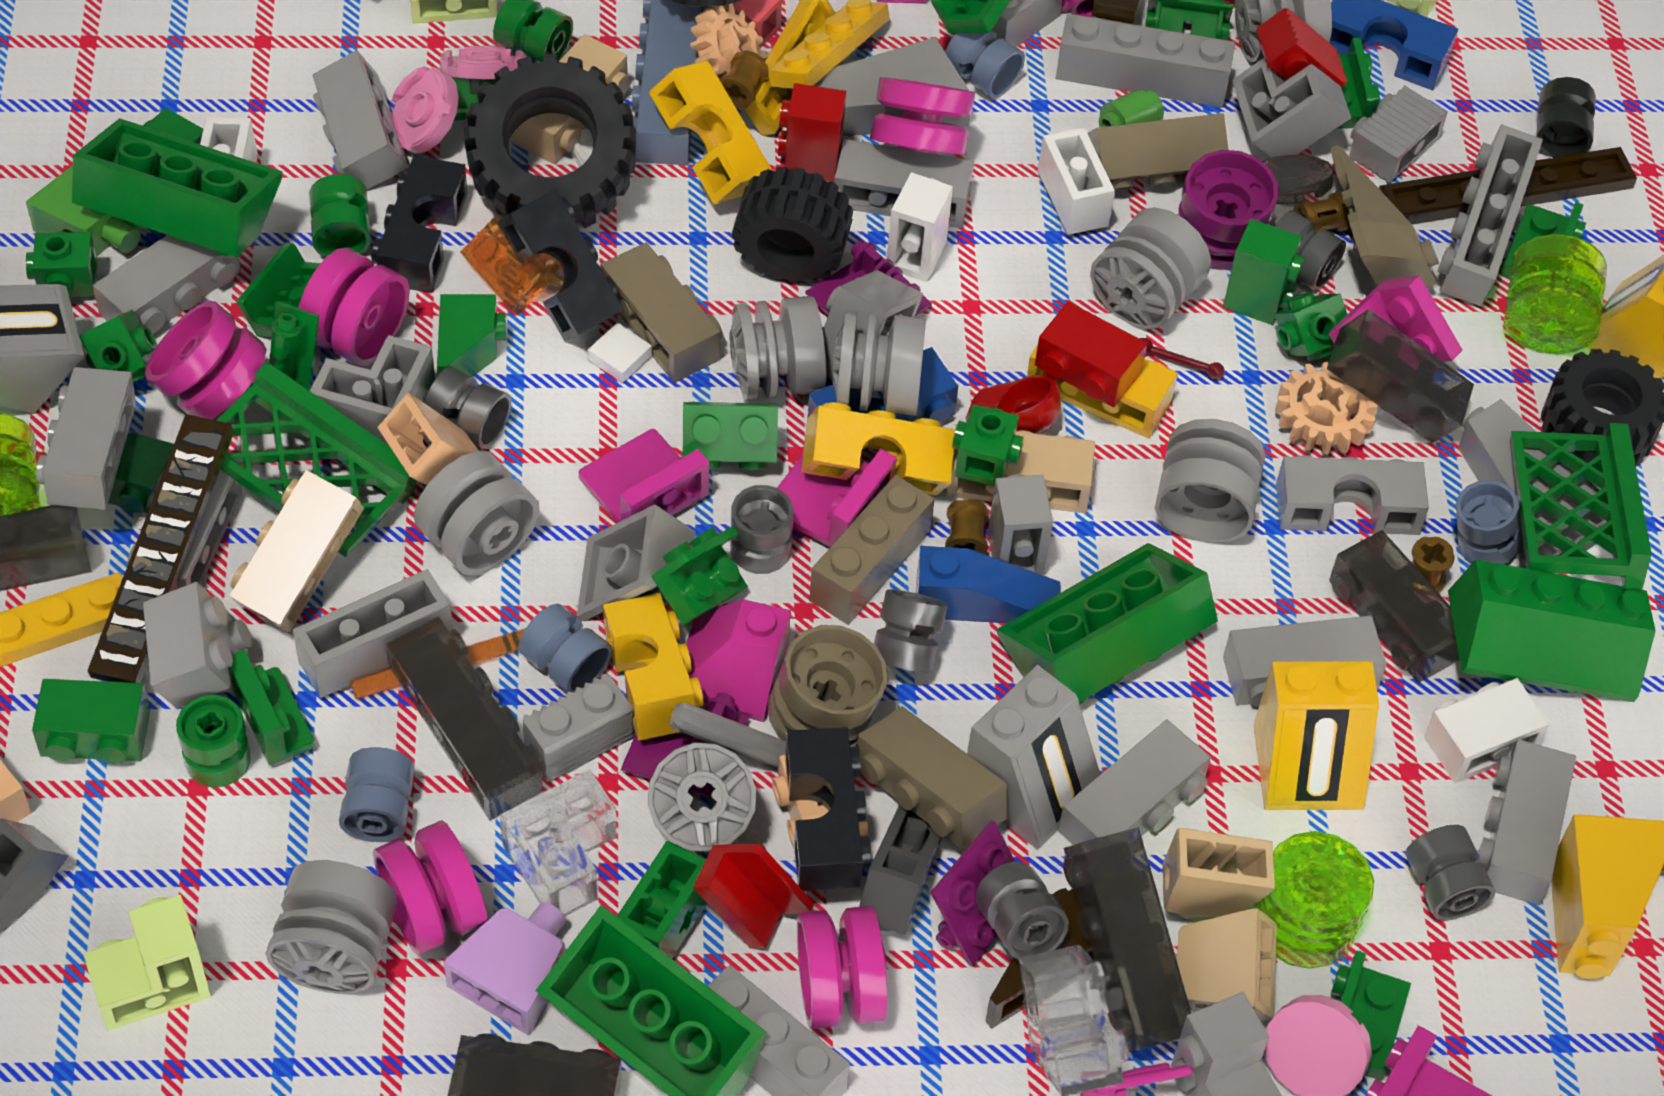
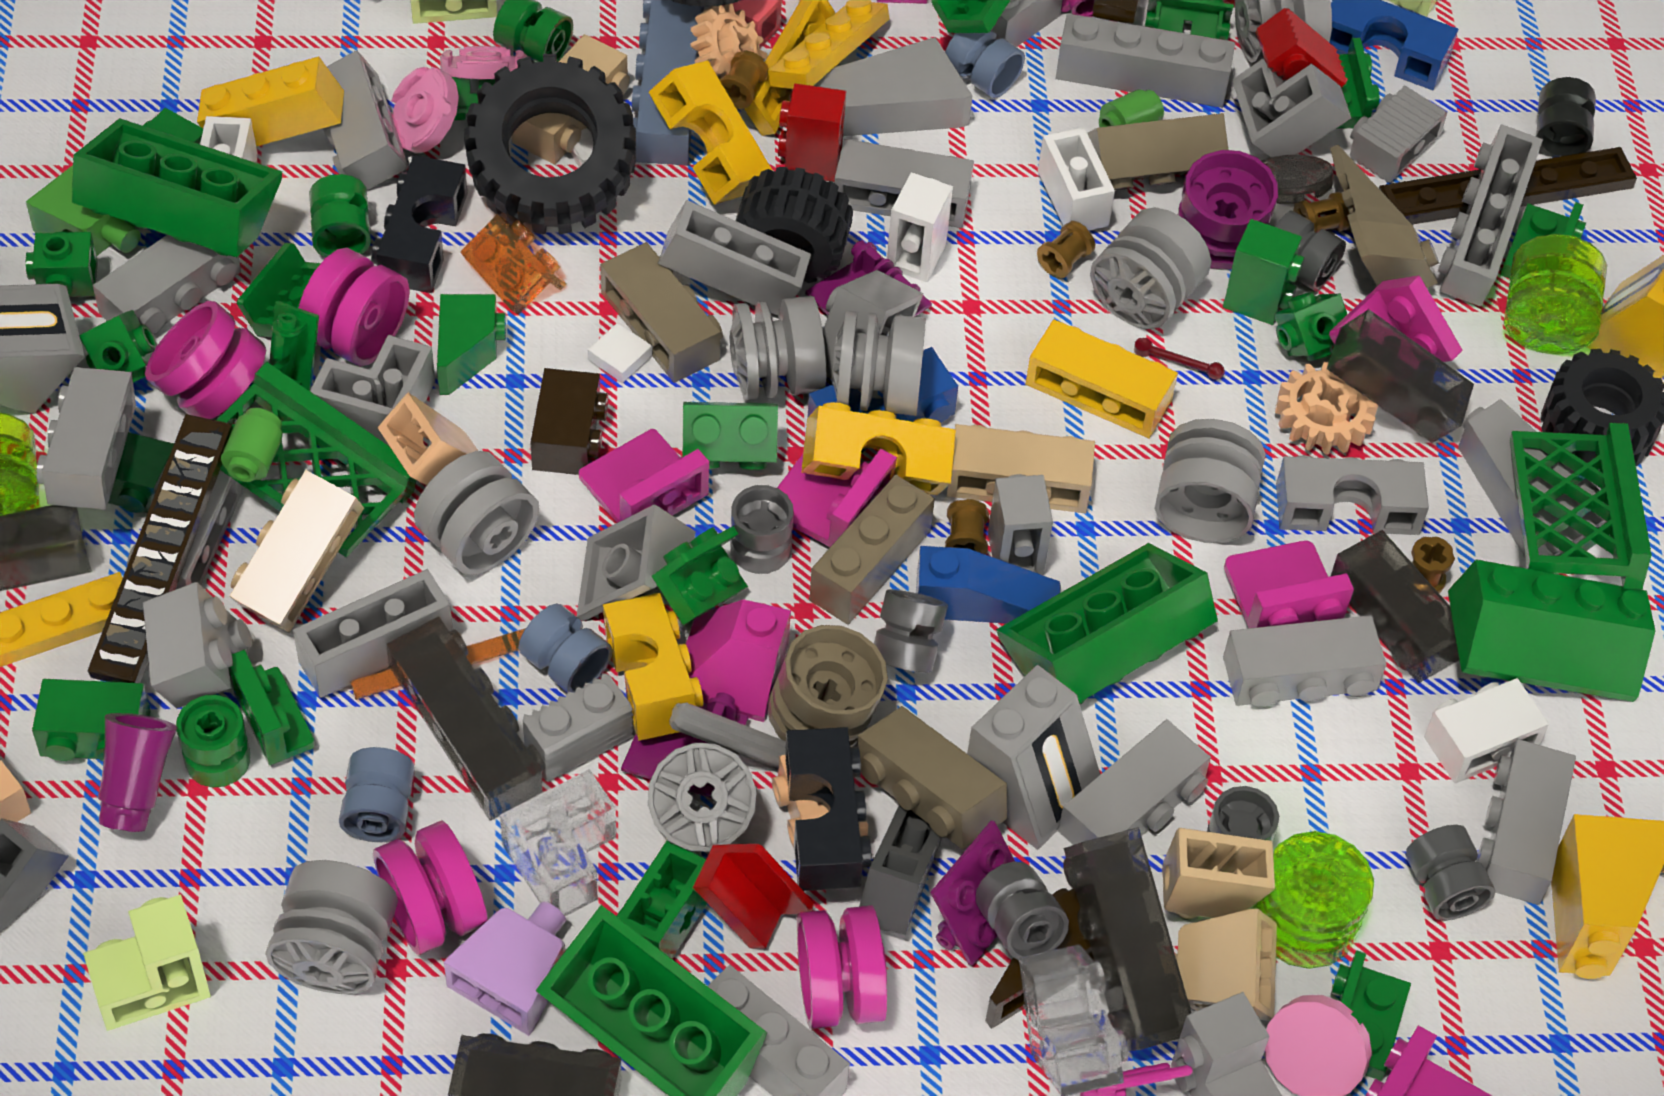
flat silver wheel [425,367,511,449] -> none
black arch [497,189,624,342] -> none
dark pink wheel [870,77,975,154] -> none
green brick [952,404,1024,487] -> none
red cap [965,374,1061,434] -> none
red brick [1034,301,1148,408] -> none
yellow slope [1253,661,1379,810] -> none
sand blue wheel [1456,480,1520,564] -> none
none -> magenta plant [98,713,177,832]
none -> yellow brick [197,56,344,147]
none -> bright green brick [221,408,283,482]
none -> dark brown brick [530,368,608,475]
none -> light grey brick [658,200,811,316]
none -> pearl gold bush [1037,221,1096,279]
none -> dark grey wheel [1207,786,1280,842]
none -> dark pink bracket [1224,541,1354,628]

